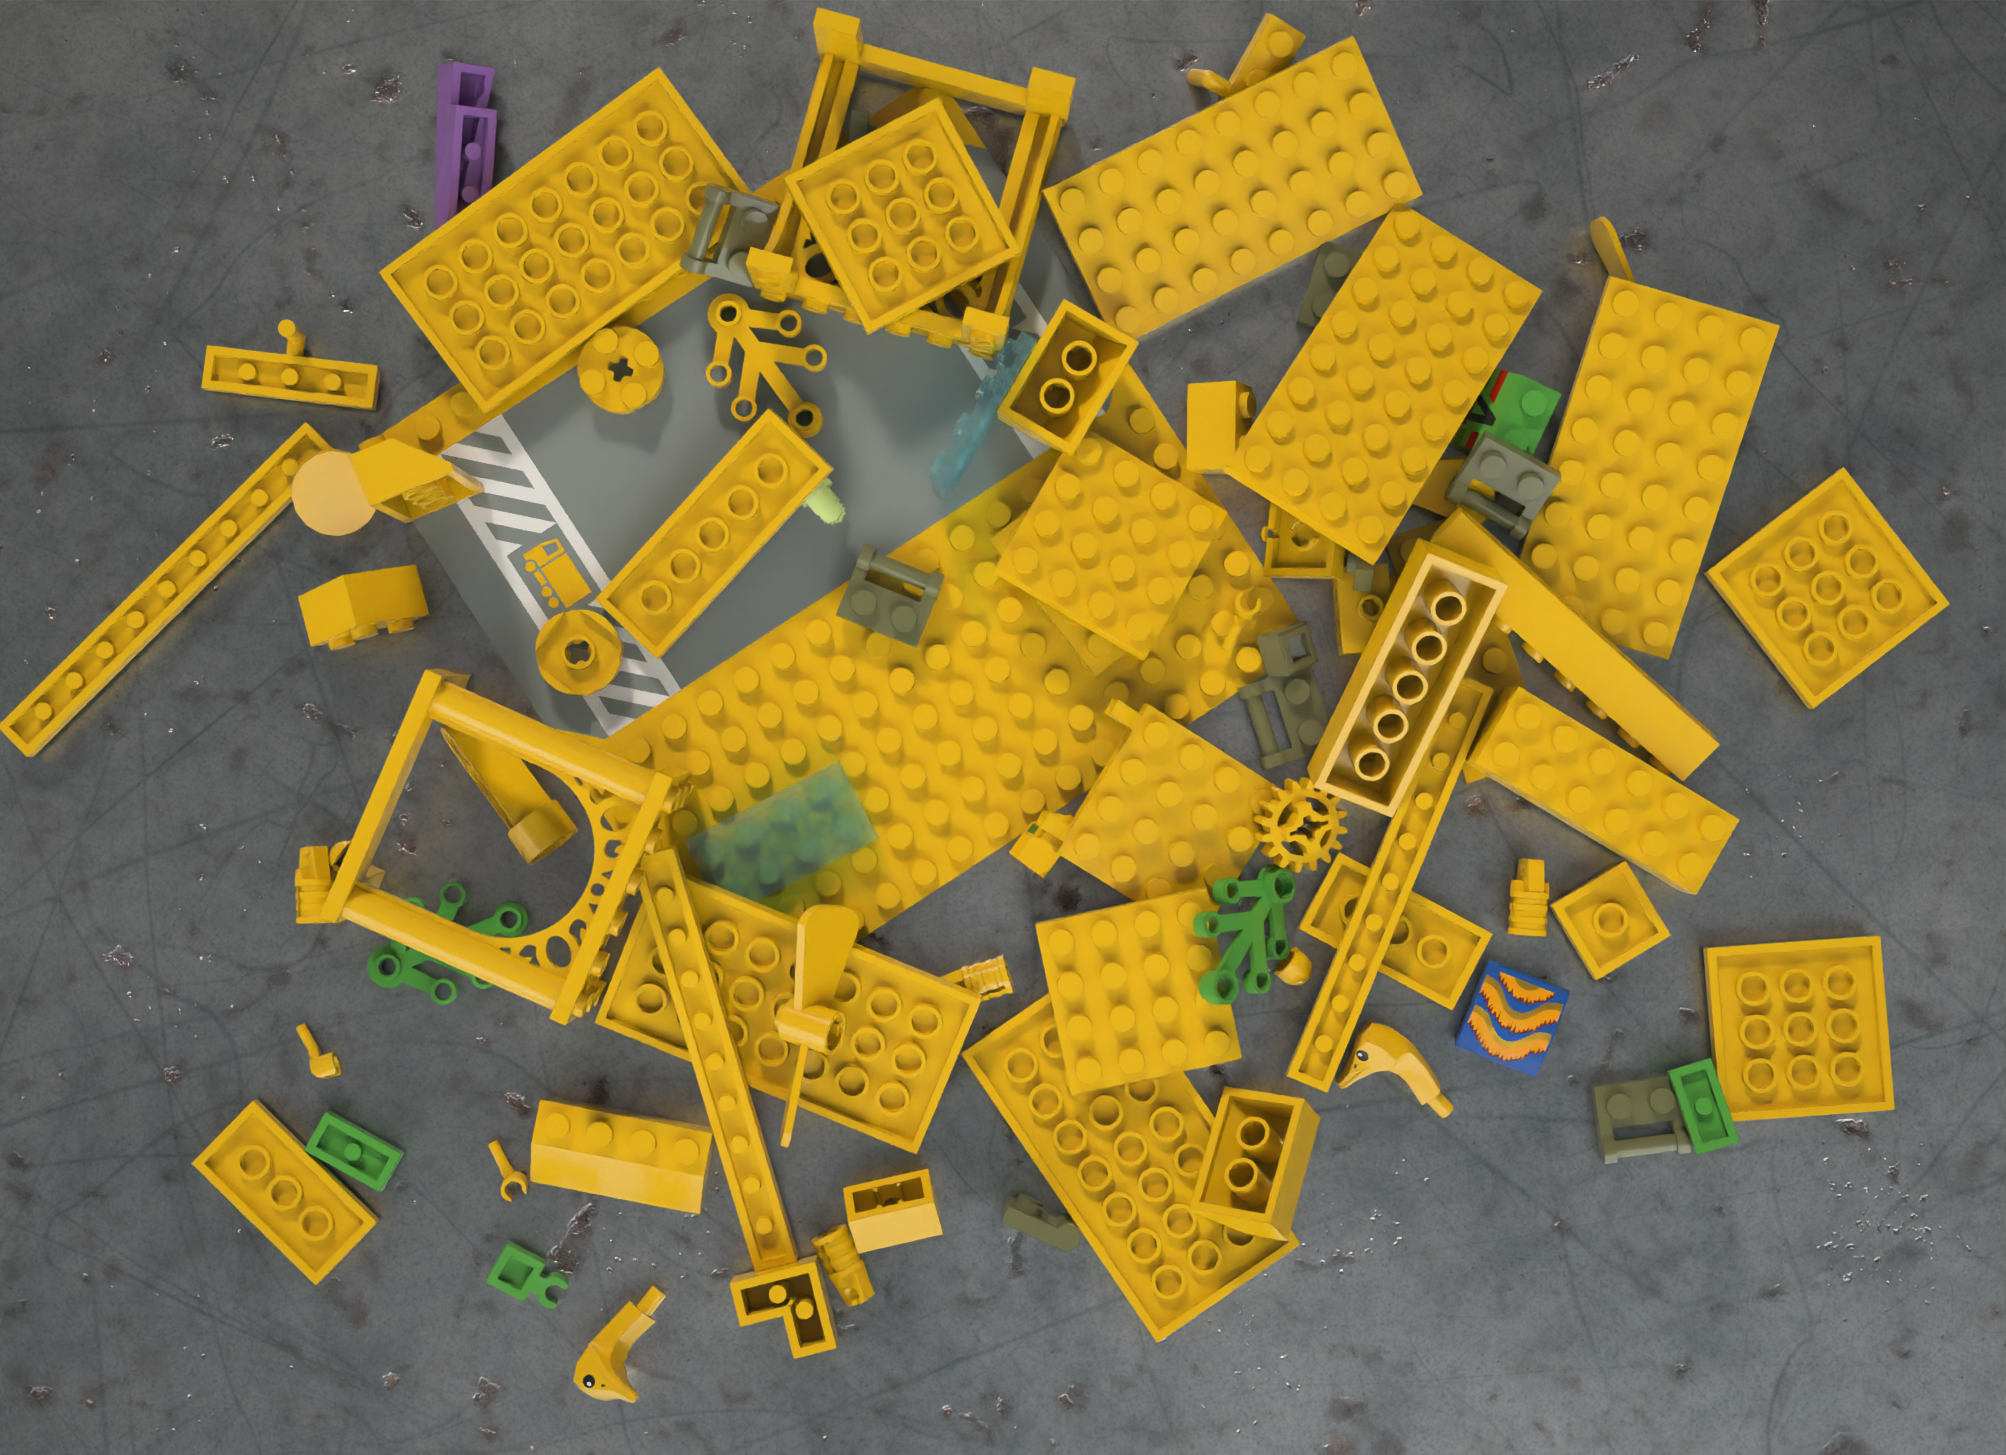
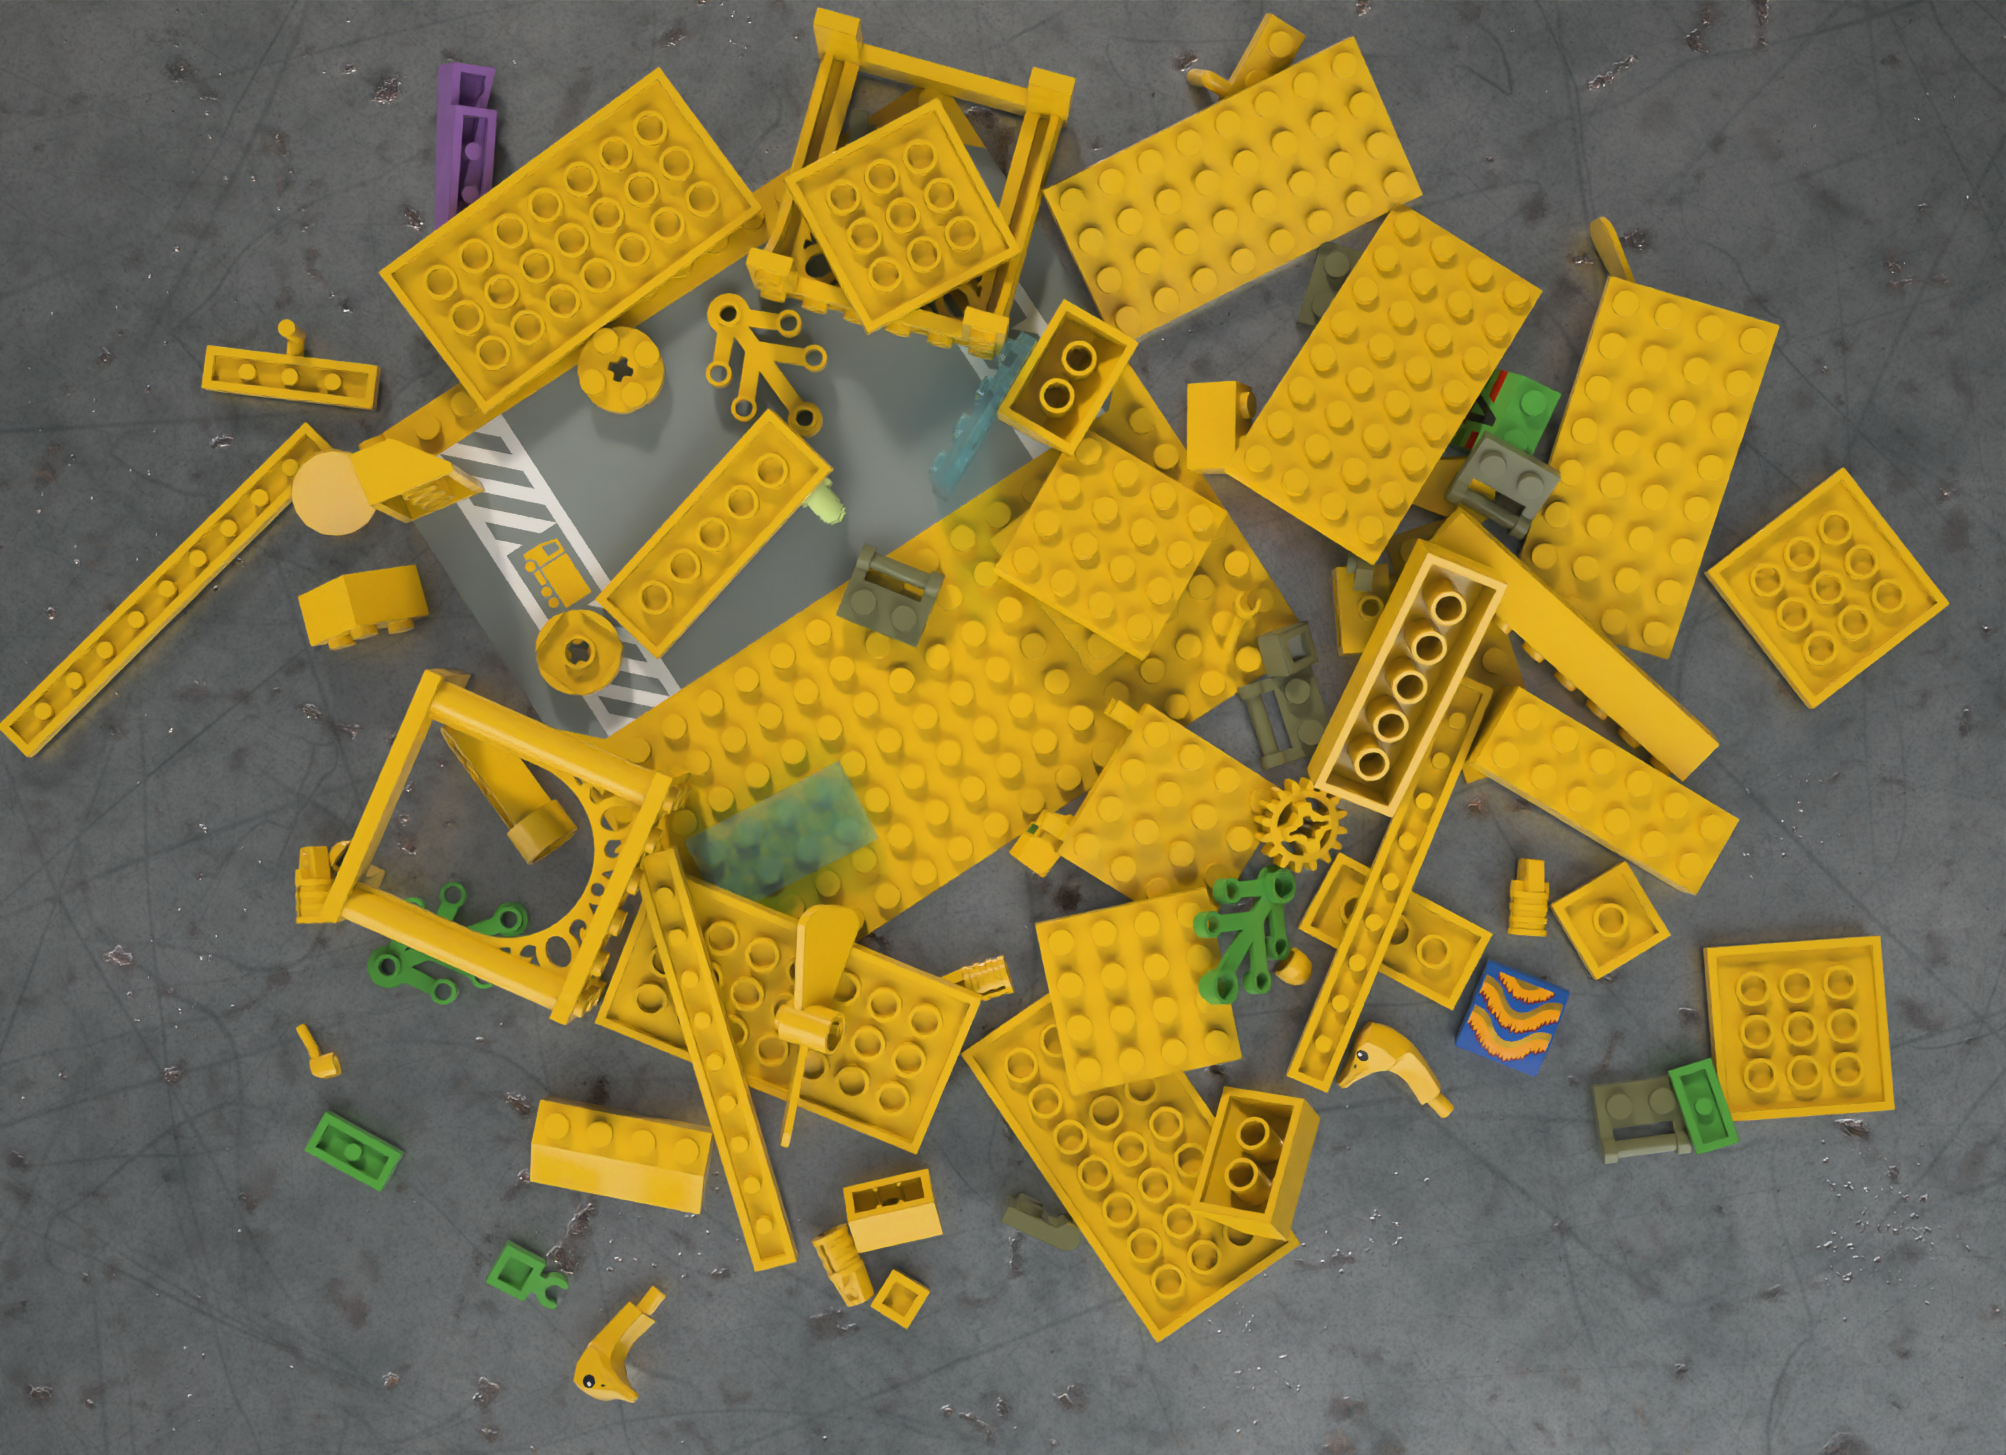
yellow plate [191,1099,380,1285] -> none
yellow hand [488,1140,529,1202] -> none
olive plate [679,183,780,288] -> none
yellow brick [730,1255,839,1359] -> none
yellow plate [1261,501,1345,579] -> none
none -> yellow plate [870,1267,931,1329]

